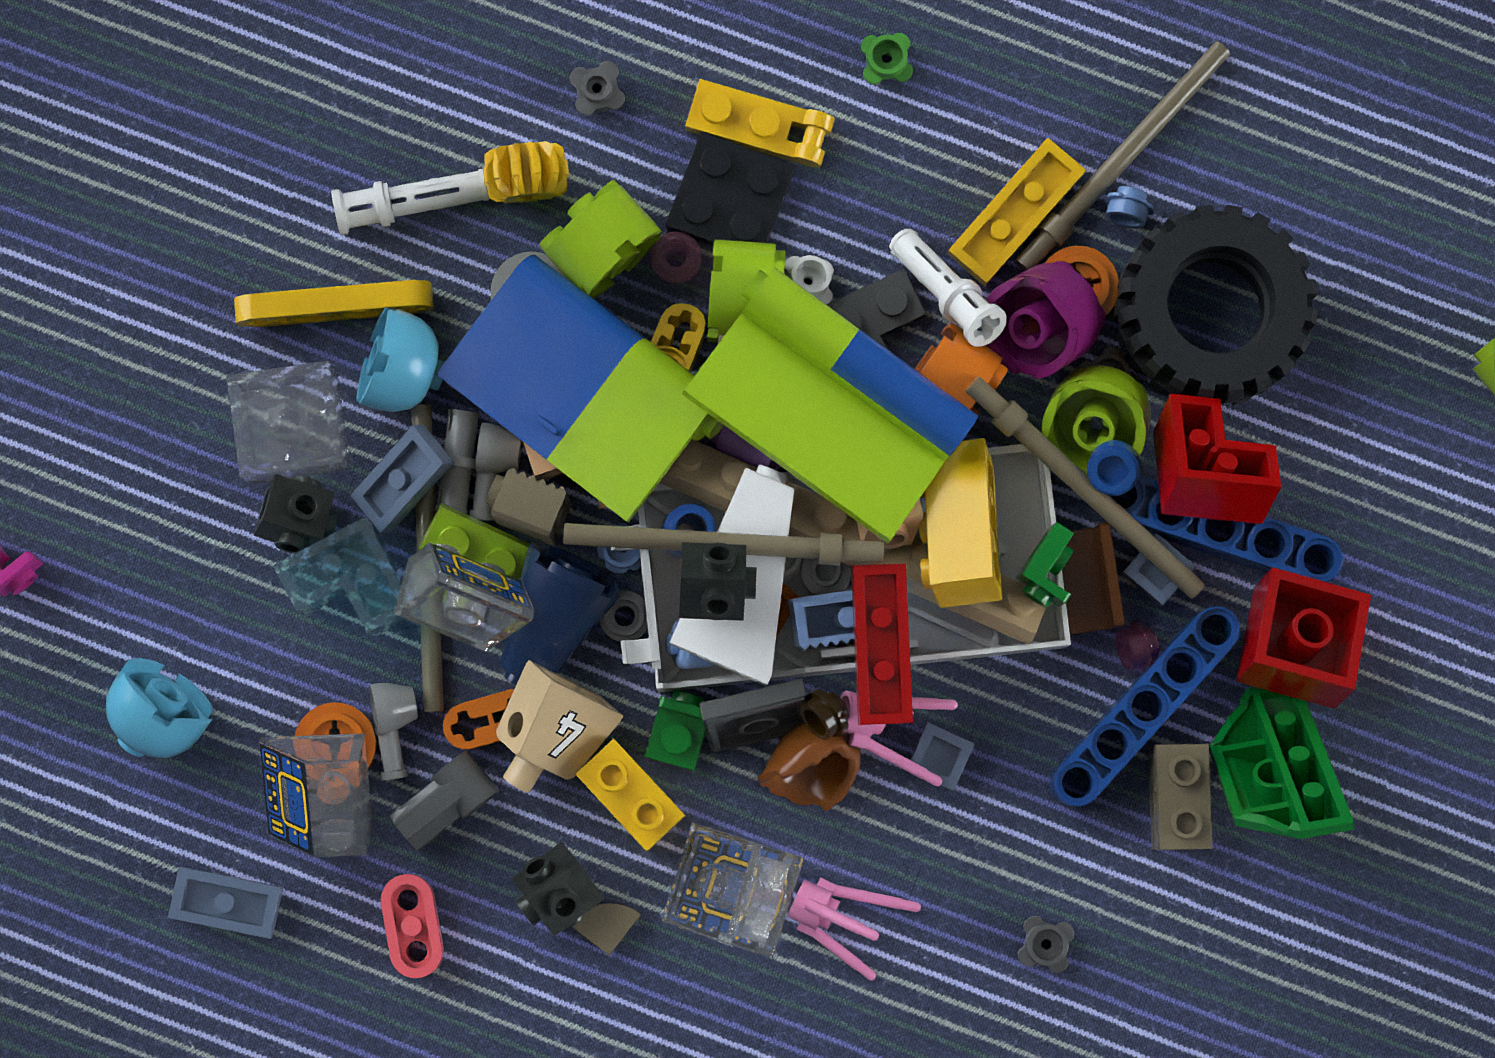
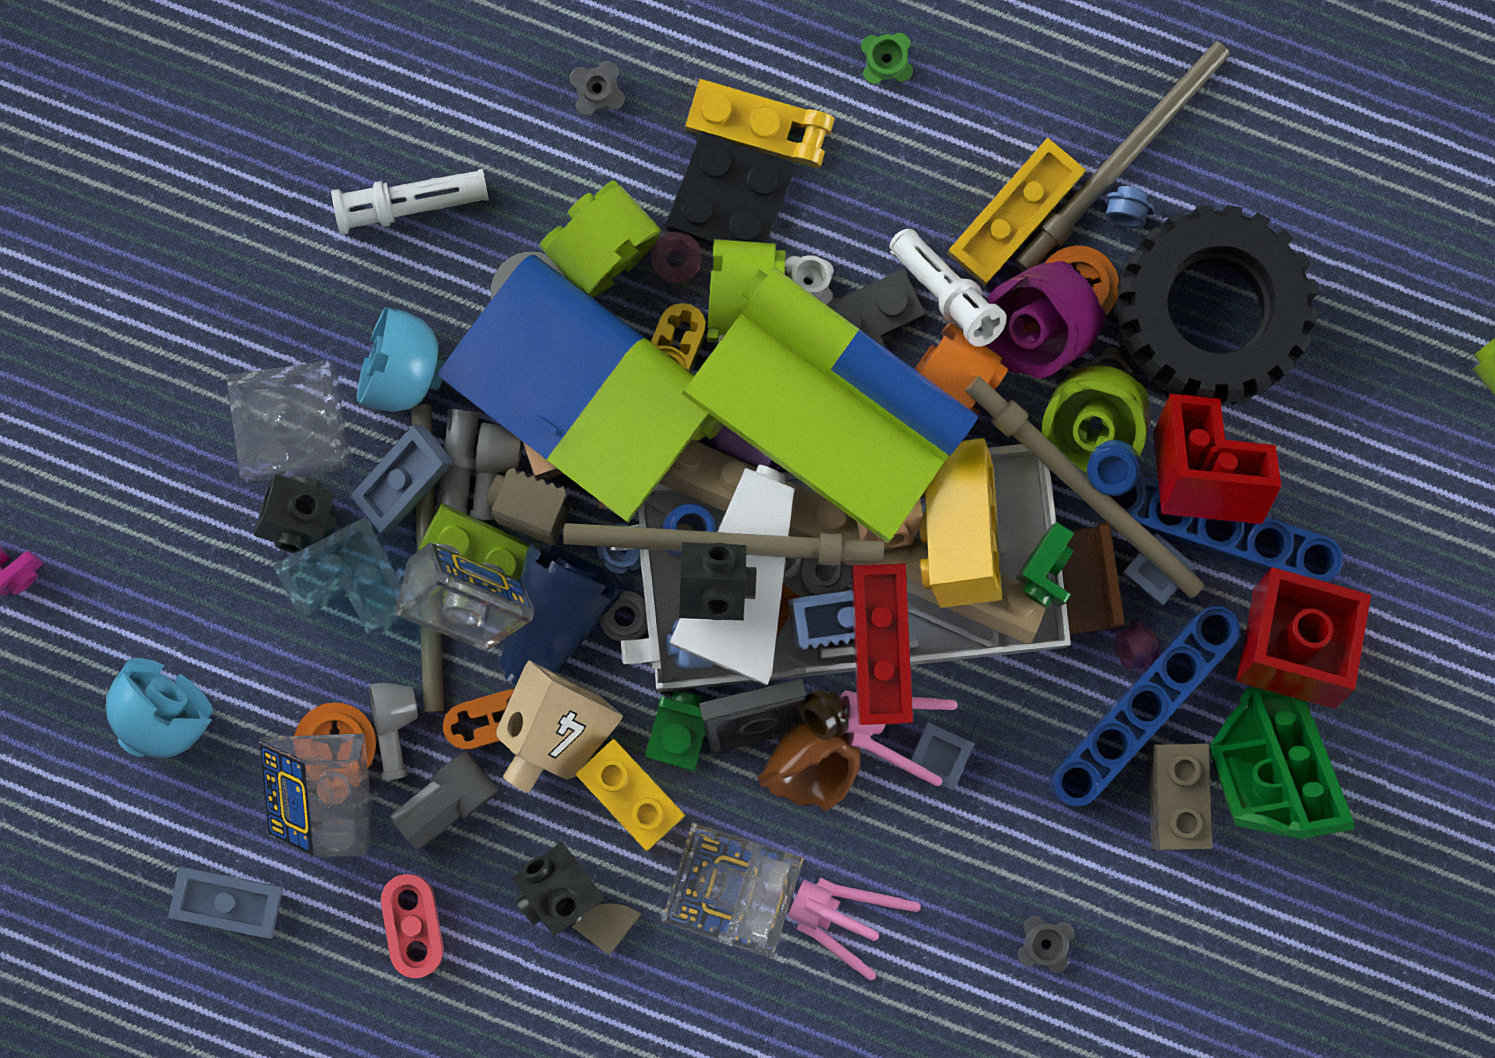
yellow beam [234,280,434,327] -> none
yellow gear [483,141,569,204] -> none

